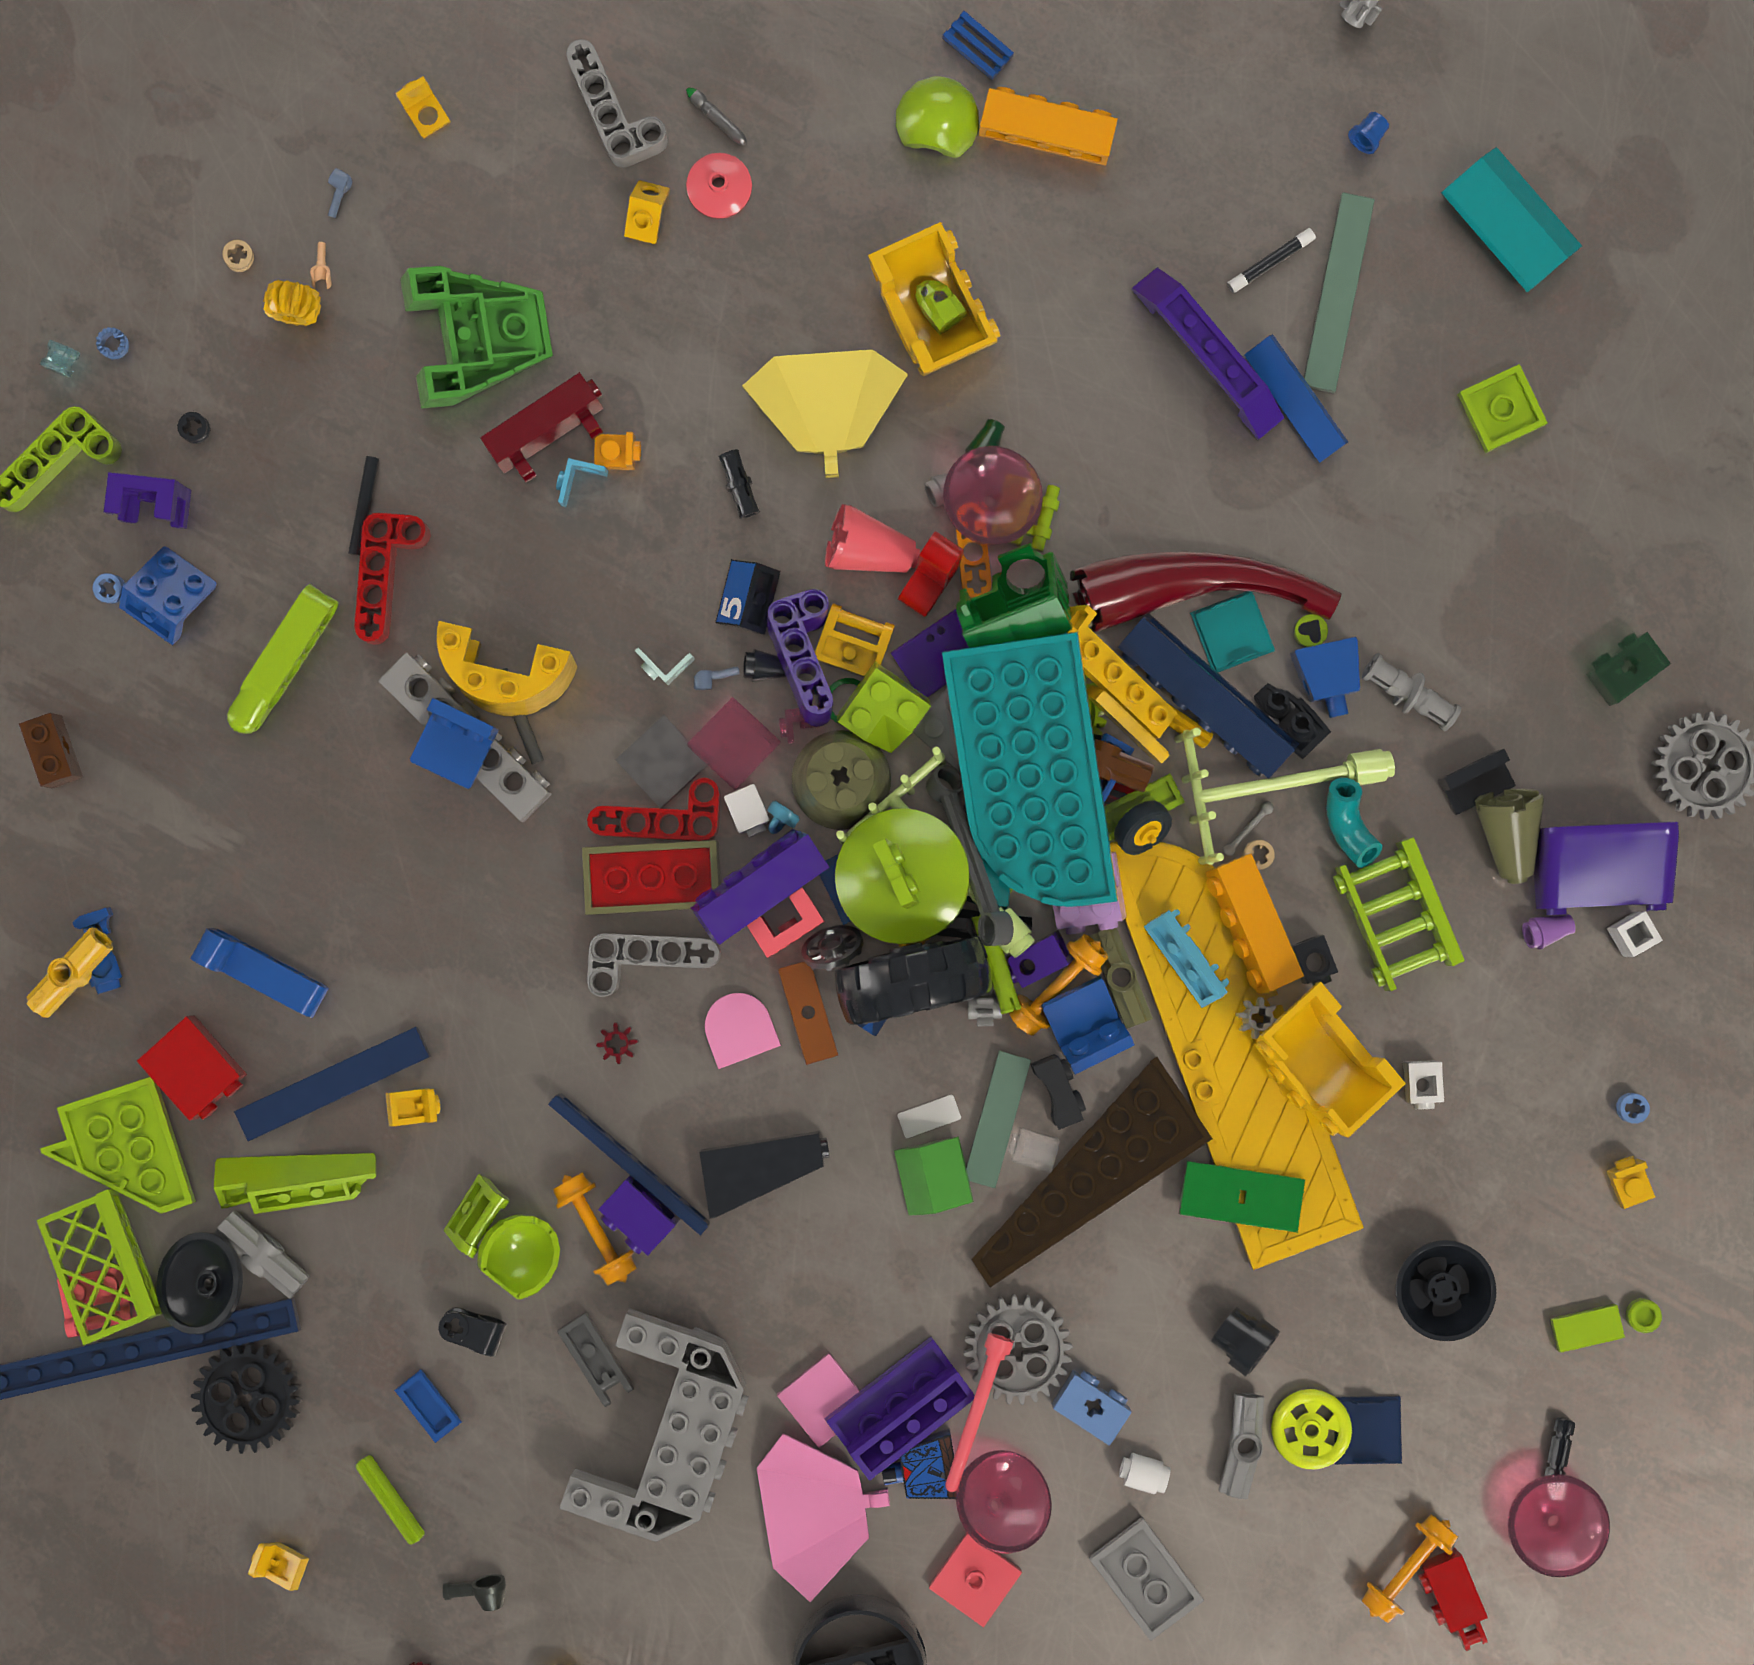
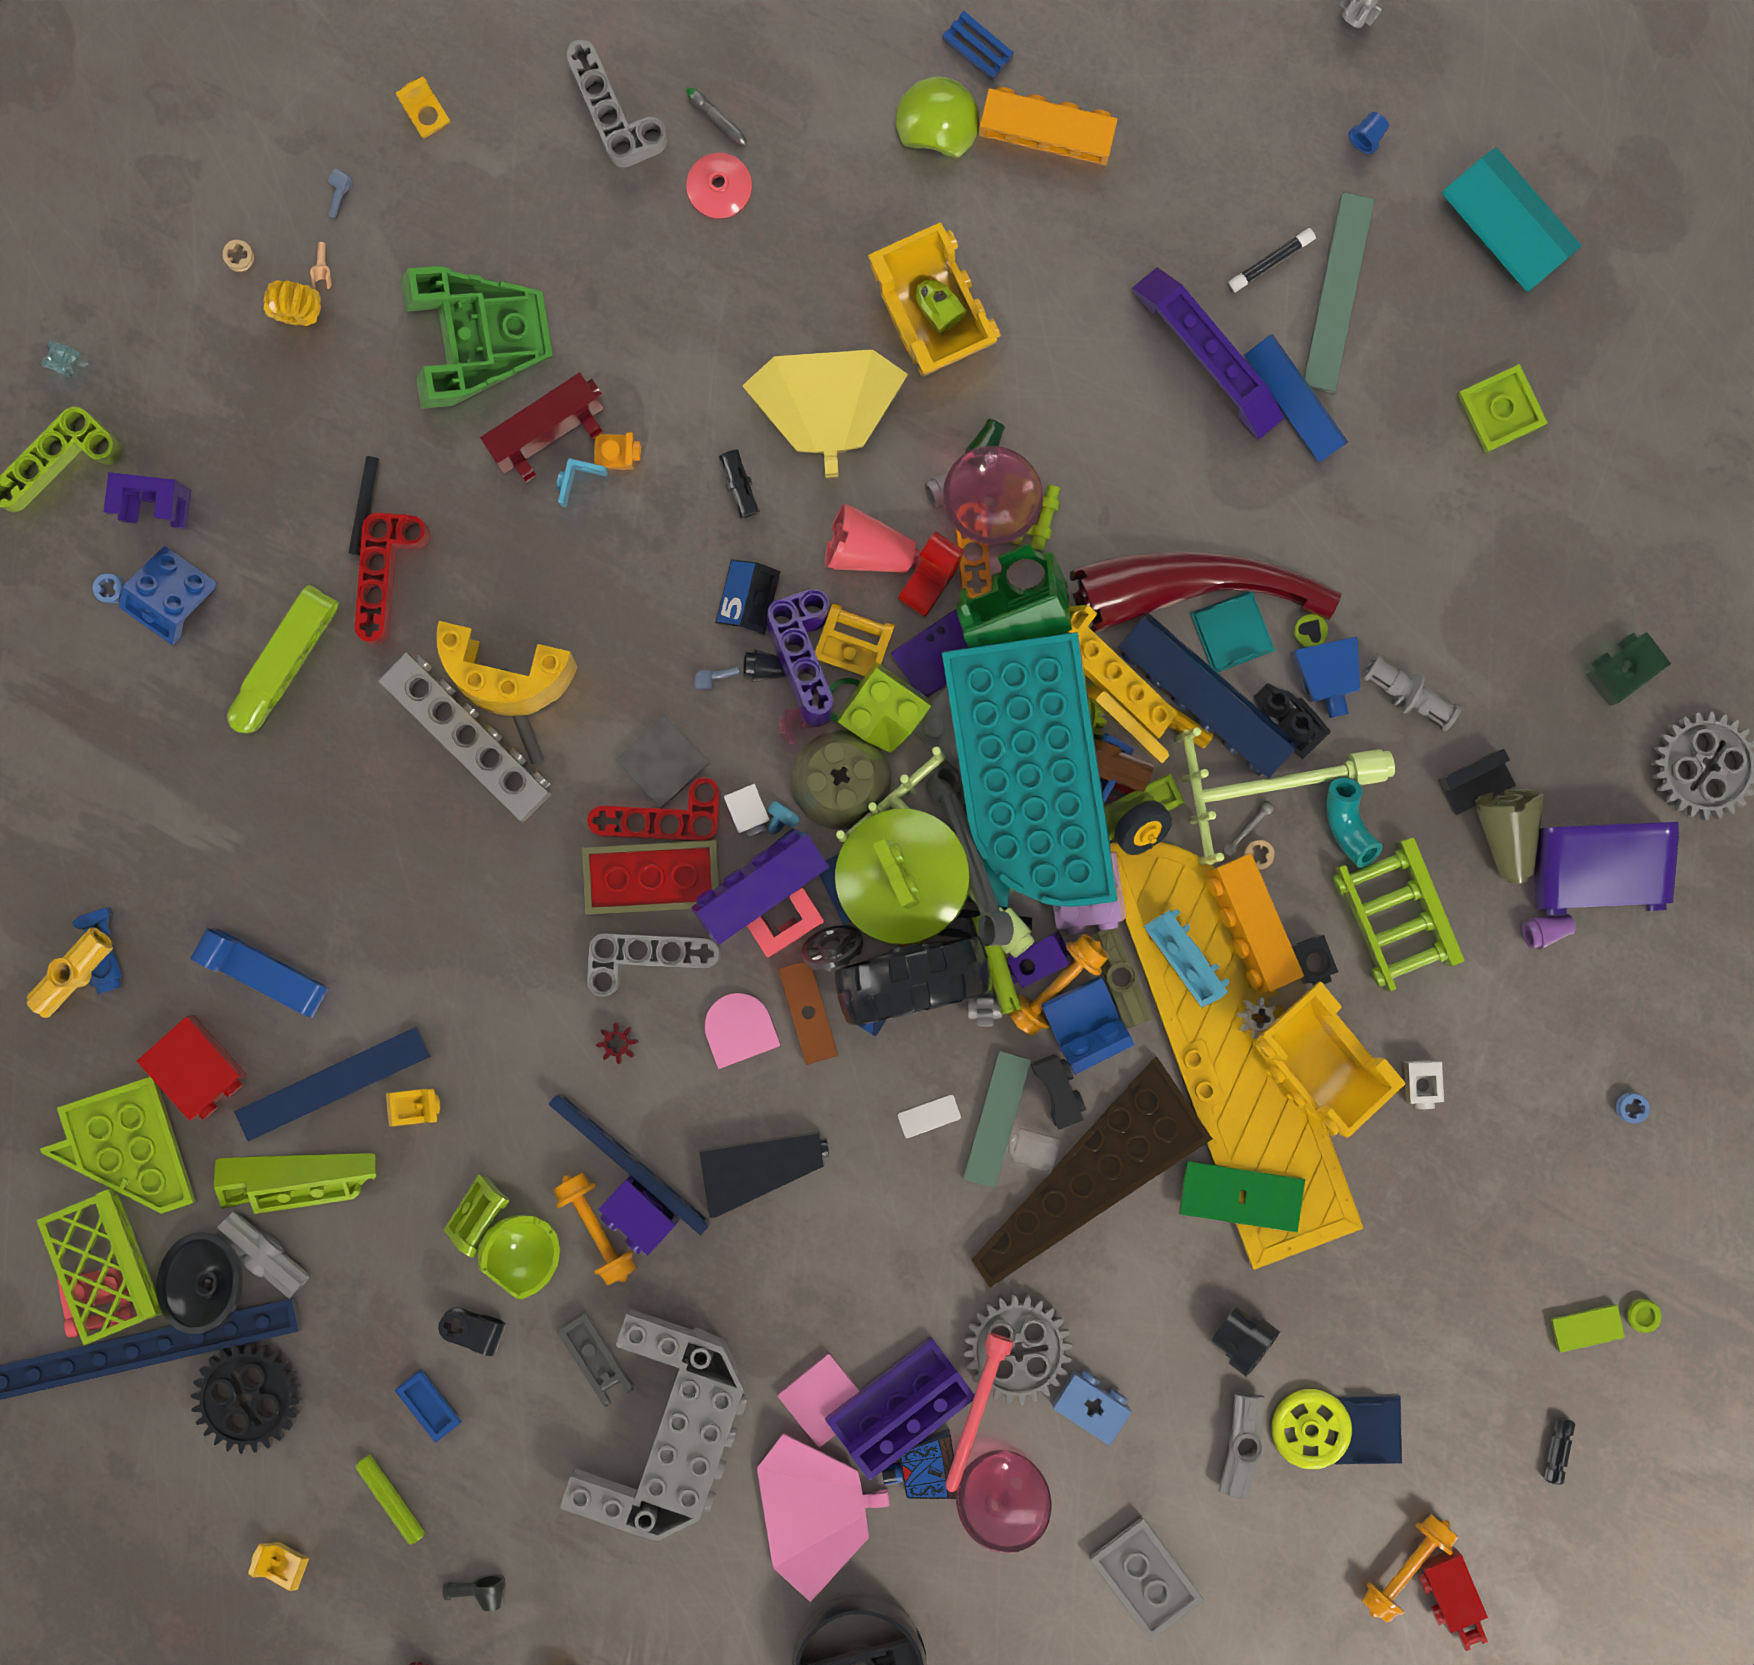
reddish brown brick [19,713,83,789] -> none
medium blue bush [96,327,129,360] -> none
black bush [177,412,211,444] -> none
blue bracket [410,698,499,789] -> none
yellow bracket [624,180,670,244] -> none
light aqua bracket [635,648,695,685] -> none
clear pink tile [687,697,781,791] -> none
bright green slope [894,1136,974,1215] -> none
coral plate [929,1531,1022,1628] -> none
white brick [1119,1453,1171,1495] -> none
black piece [1395,1240,1497,1341] -> none
clear pink dish [1507,1474,1610,1577] -> none
yellow bracket [1606,1156,1655,1209] -> none
white brick [1607,911,1663,957] -> none

